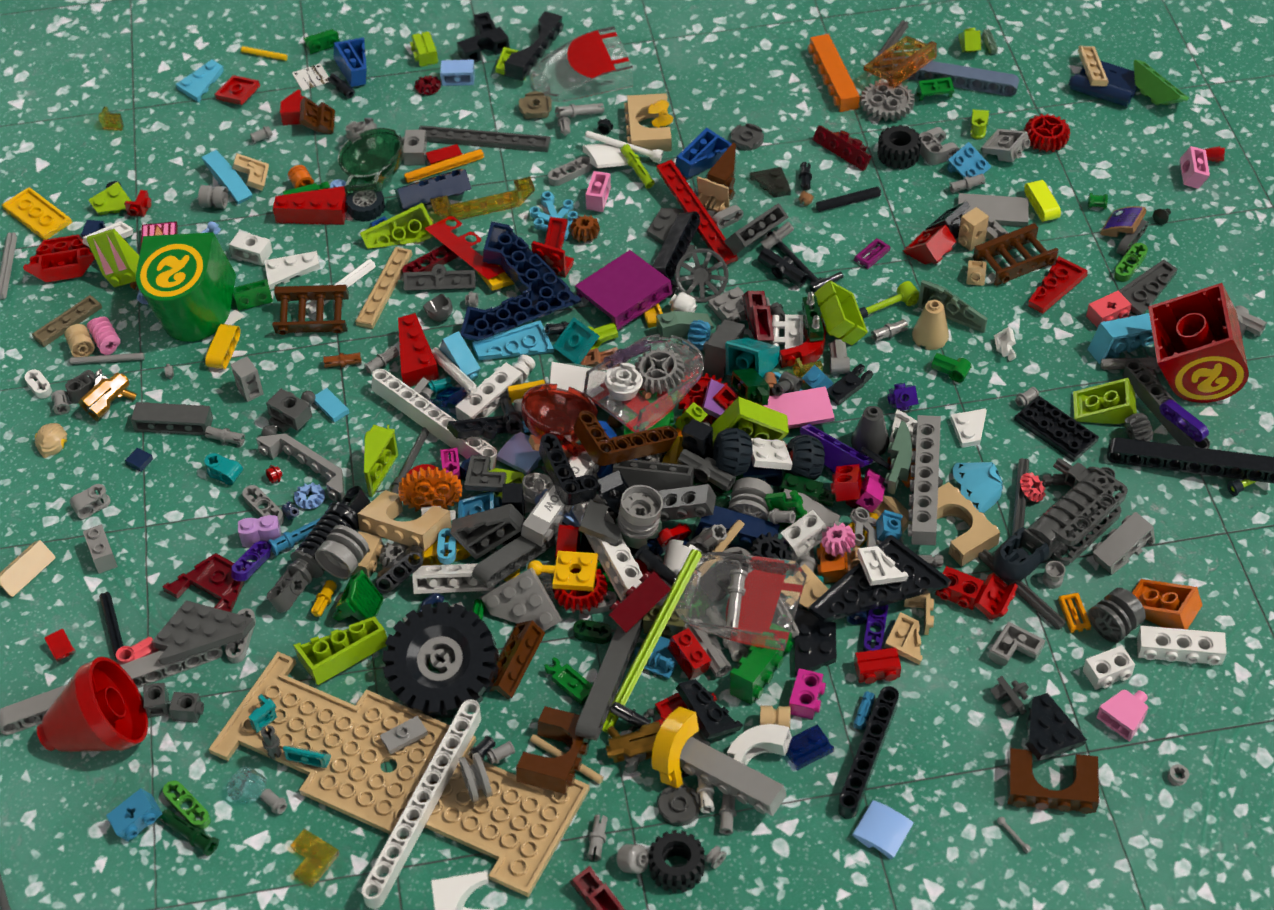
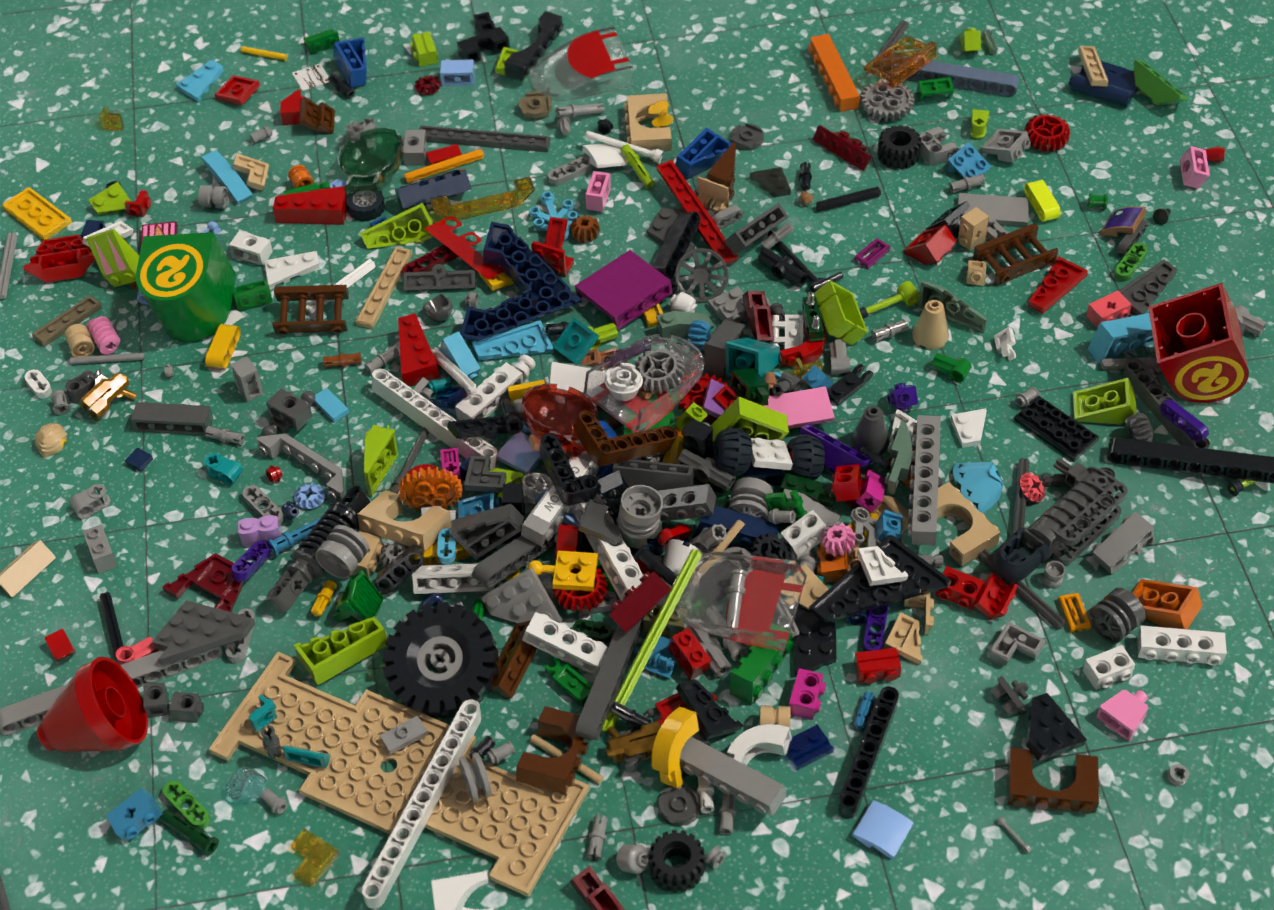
none -> white brick [522,612,609,677]

